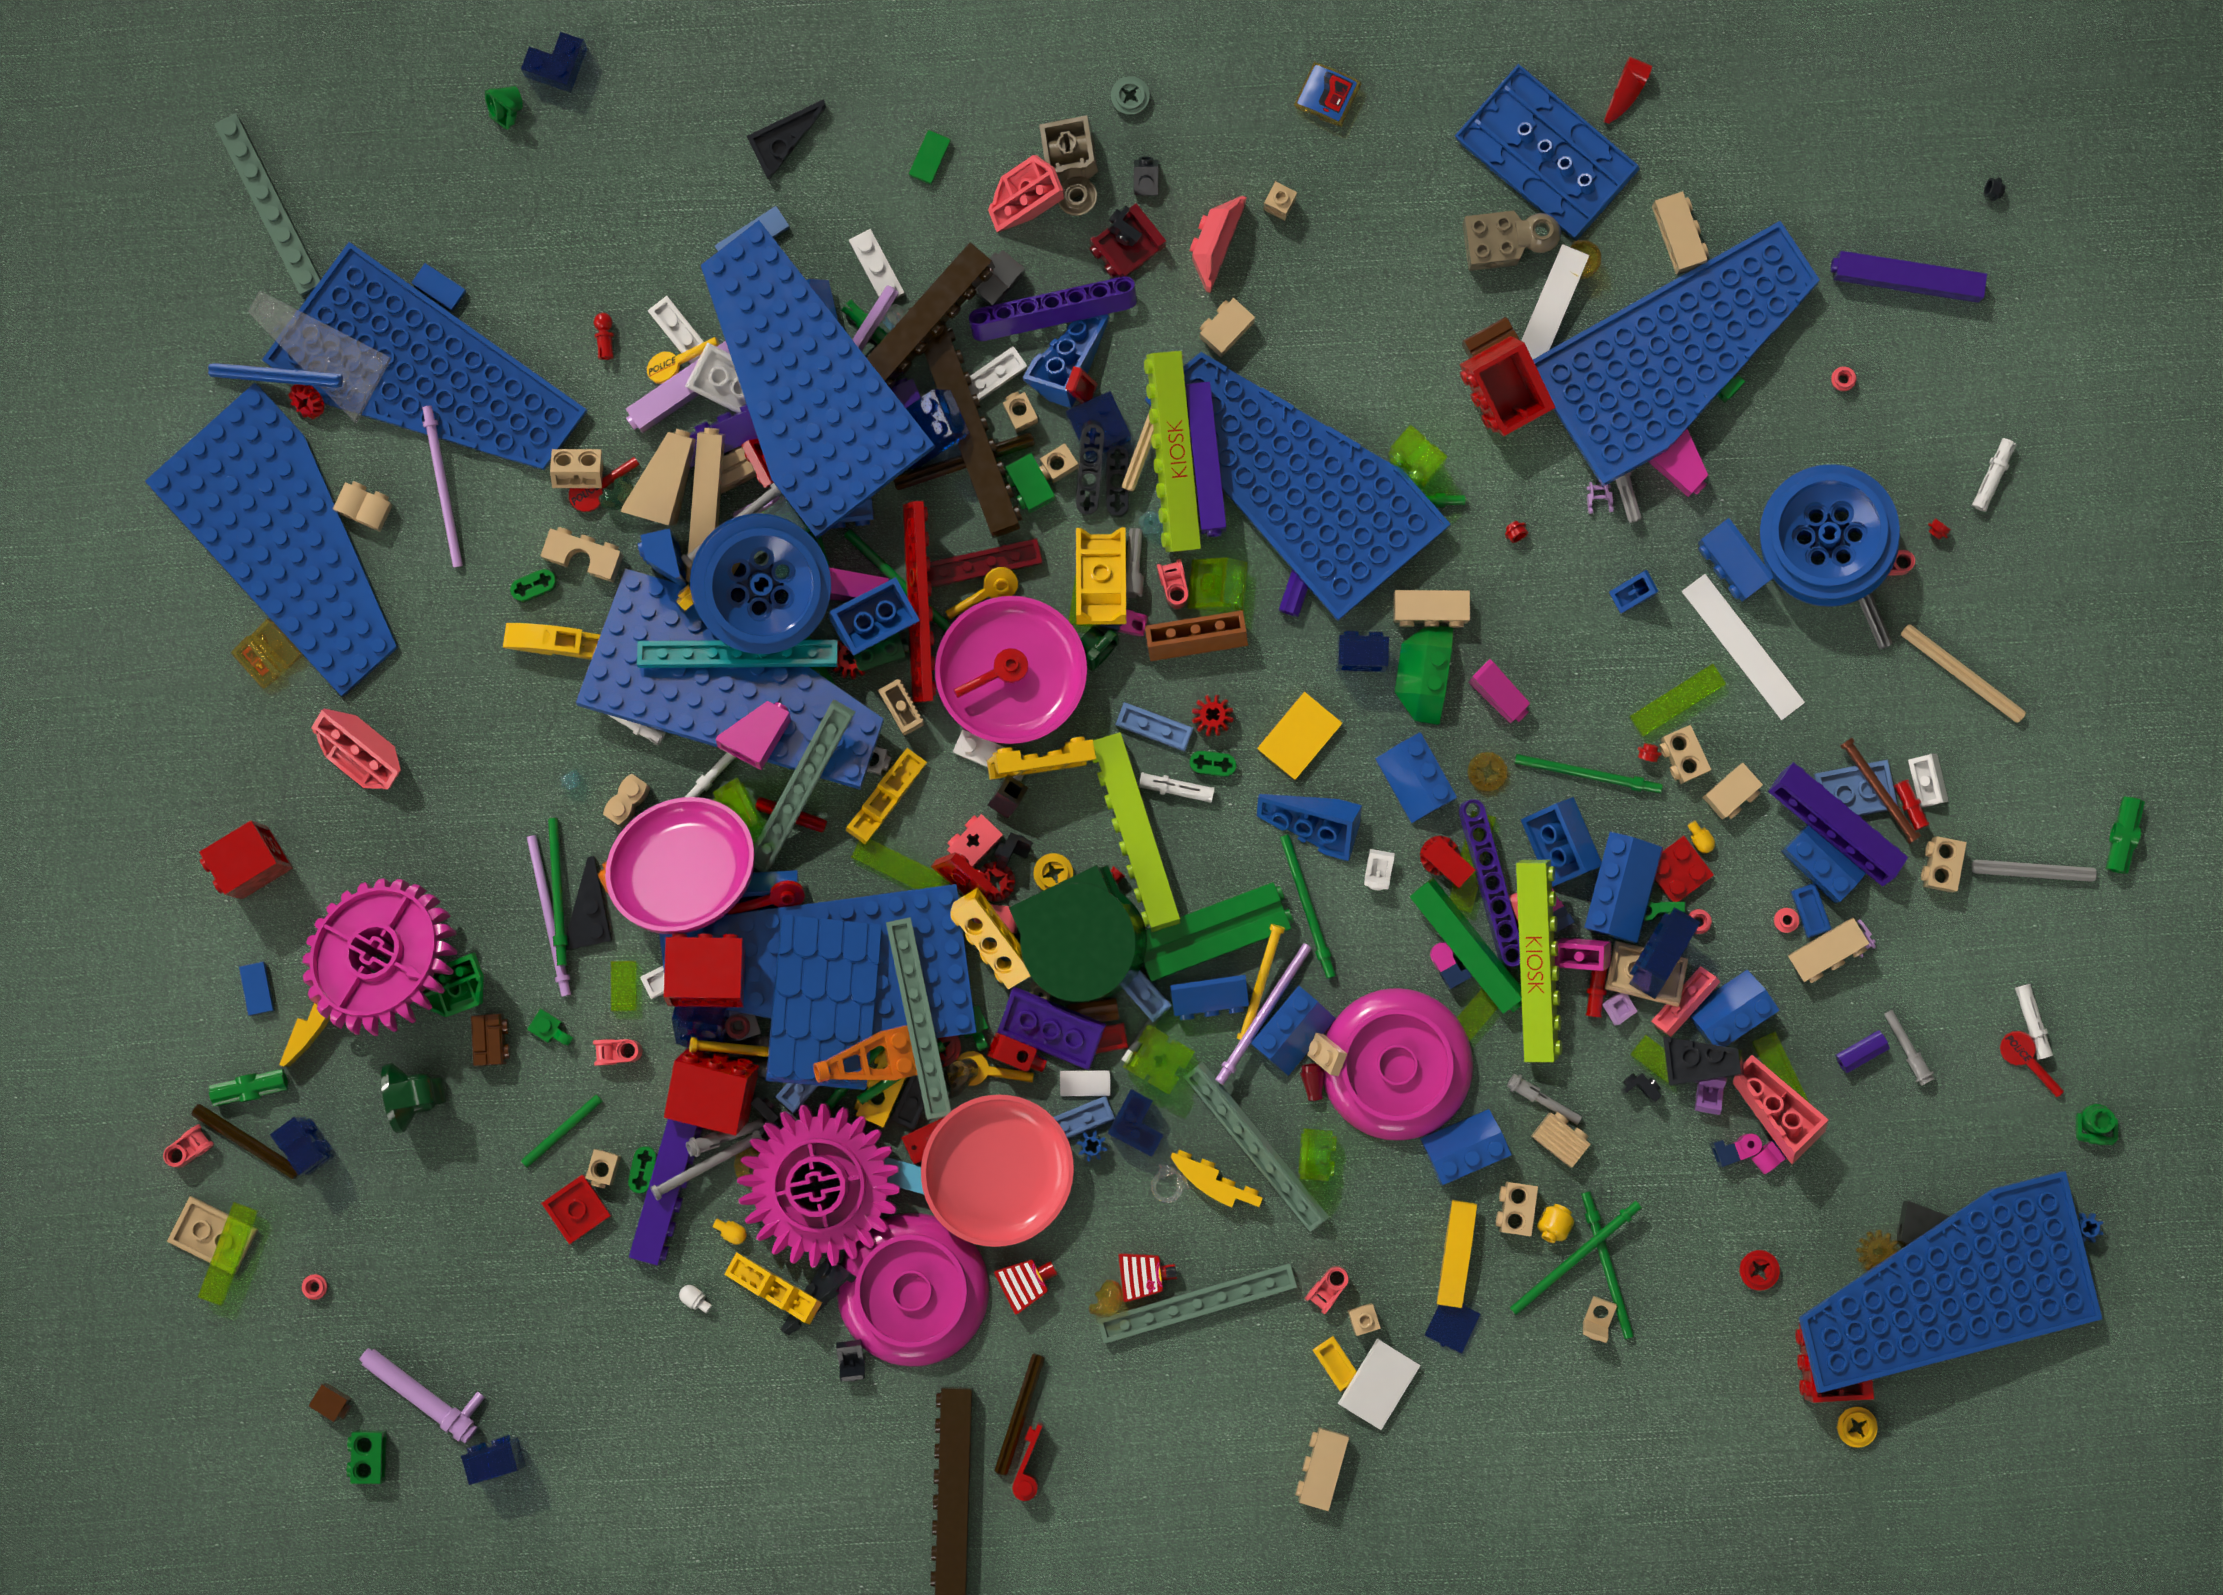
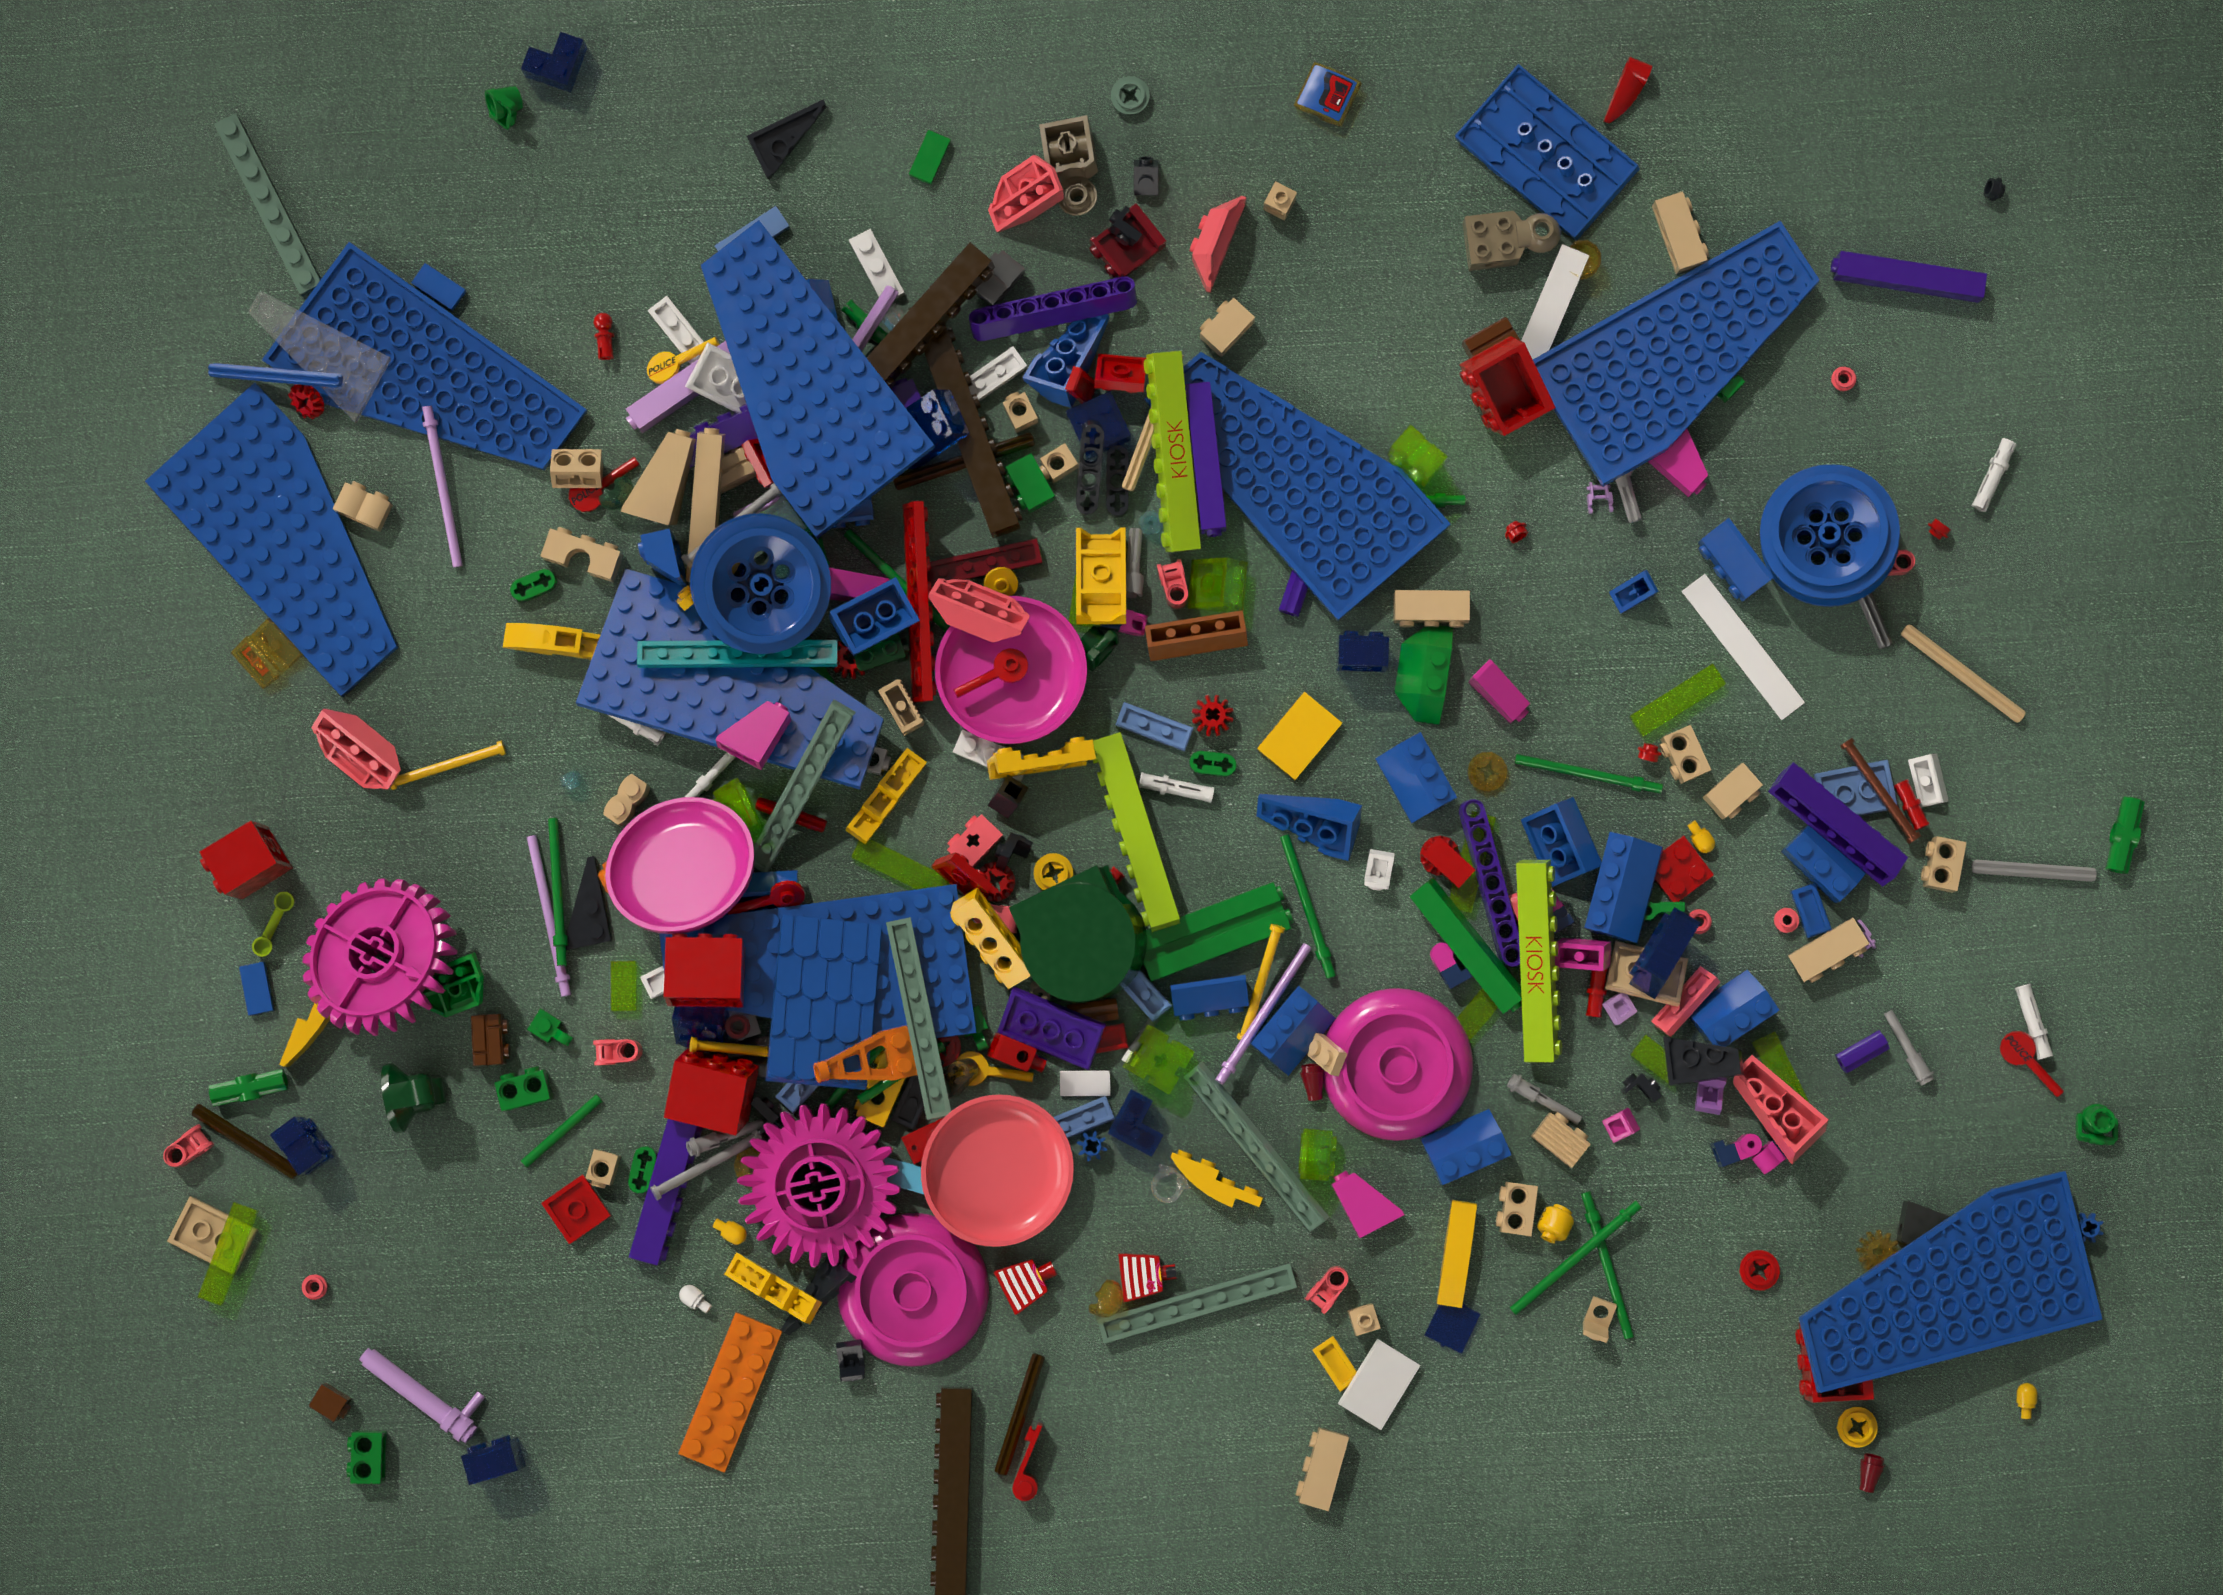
none -> lime bar [252,891,294,957]
none -> yellow bar [391,740,506,790]
none -> green brick [494,1066,554,1112]
none -> orange plate [678,1312,782,1473]
none -> coral wedge [928,578,1030,643]
none -> red plate [1094,354,1147,393]
none -> dark pink slope [1331,1170,1404,1238]
none -> dark pink slope [1602,1108,1640,1143]
none -> dark red cone [1859,1453,1886,1493]
none -> yellow cylinder [2016,1383,2037,1419]

